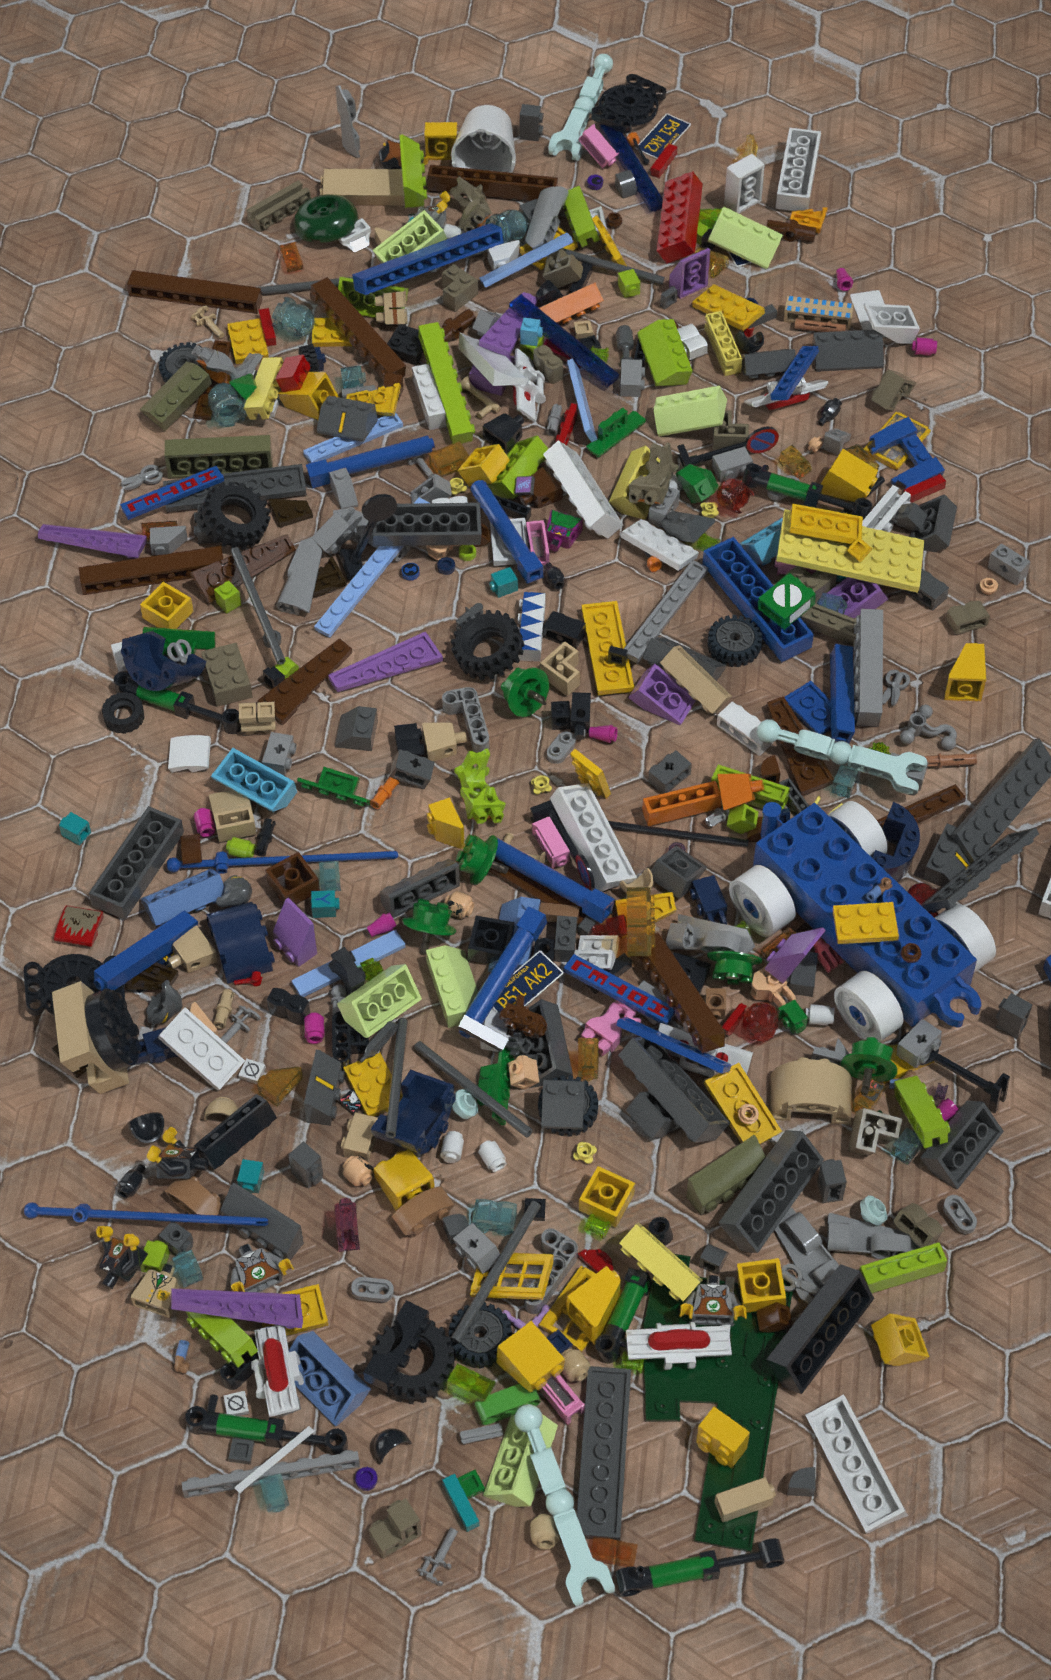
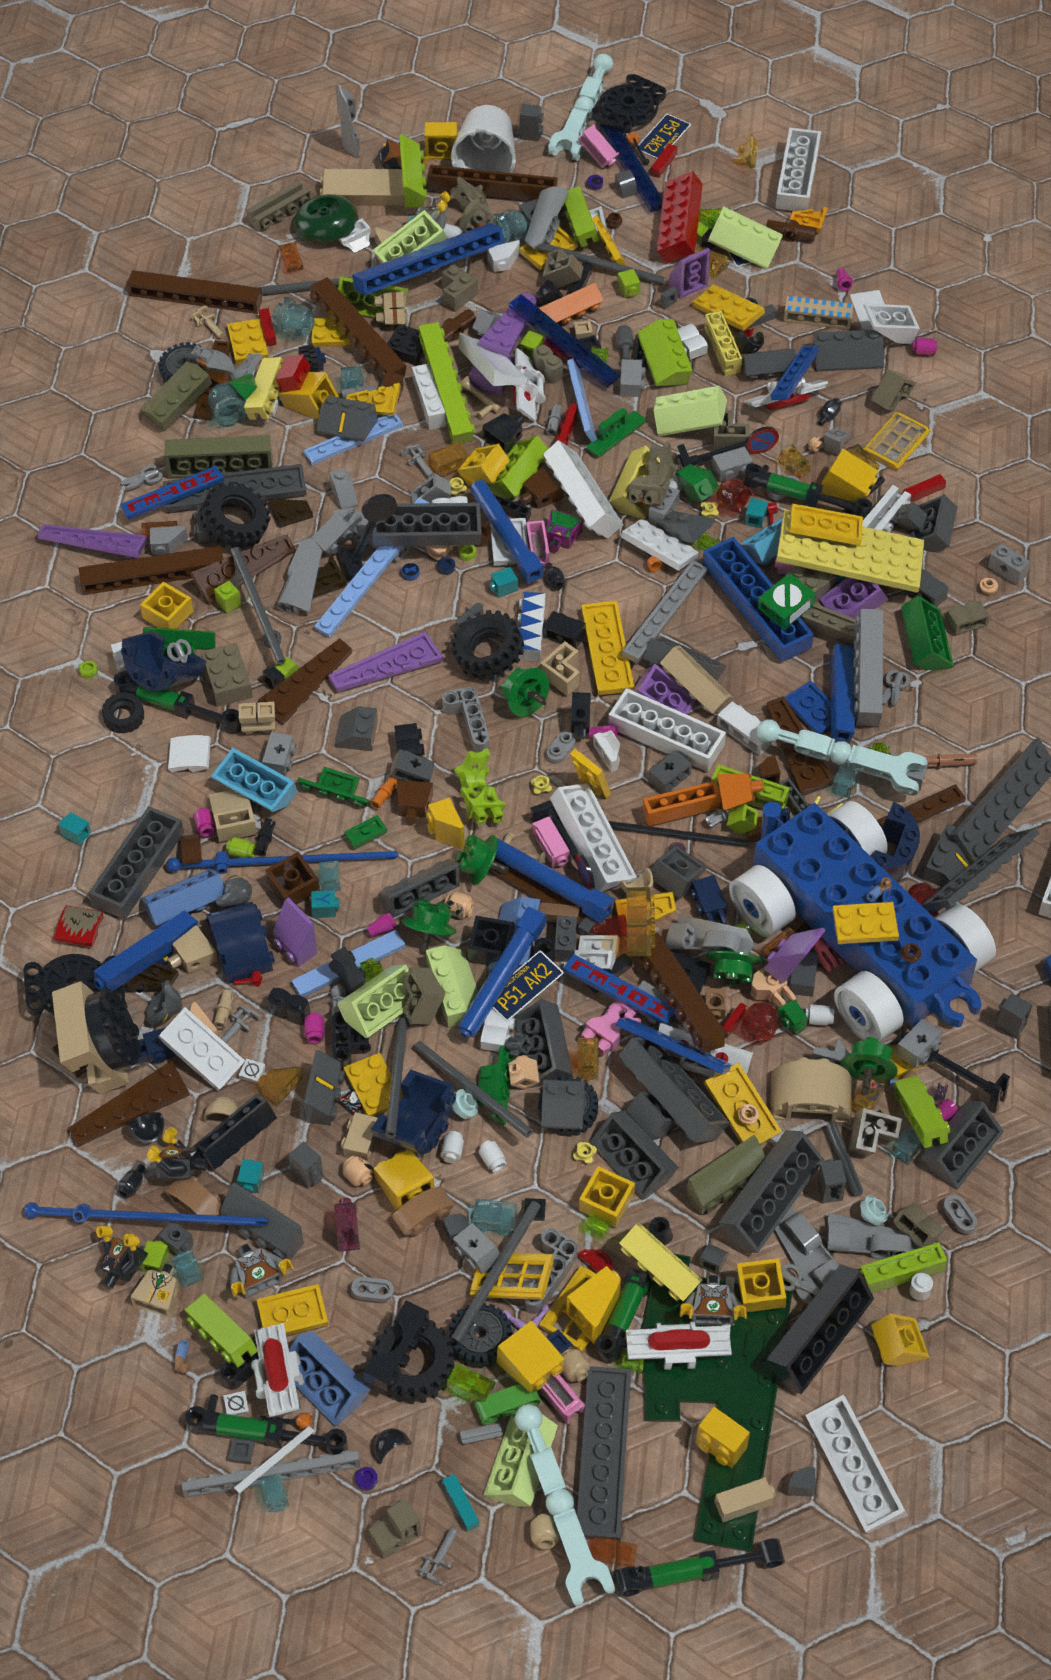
medium lavender wing [170,1288,303,1329] -> none
blue brick [306,435,435,489] -> none
dark grey piece [360,1021,398,1063] -> none
tan torso [422,723,467,761] -> none
piece [456,1015,509,1052] -> none
green tile [457,1470,485,1499] -> none
light blue tile [479,233,573,287] -> none
reddish brown brick [499,995,547,1038] -> none
tile [515,476,535,495] -> none
medium azure brick [520,318,543,346] -> none
black brick [551,701,571,730] -> none
black tile [608,646,628,666] -> none
wheel [707,615,762,667] -> none
white brick [724,154,765,214] -> none
reddish brown brick [756,1302,793,1332] -> none
nougat pin [795,318,846,332] -> none
clear light blue brick [817,593,848,614] -> none
yellow tile [846,537,873,563] -> none
blue wedge [869,417,945,489] -> none
light grey piece [900,704,957,750] -> none
yellow slope [944,643,986,702] -> none
none -> reddish brown wing [68,1061,190,1148]
none -> lime tile [79,661,98,679]
none -> orange hinge [259,1413,312,1430]
none -> green plate [344,815,387,849]
none -> reddish brown torso [397,780,434,824]
none -> dark tan brick [403,967,446,1024]
none -> dark grey slope [589,1111,679,1200]
none -> white slope [593,730,620,773]
none -> white brick [608,688,726,772]
none -> teal brick [745,498,768,529]
none -> red hand [767,502,778,525]
none -> dark grey axle [826,1122,863,1197]
none -> green slope [901,595,954,670]
none -> white brick [909,1273,933,1301]

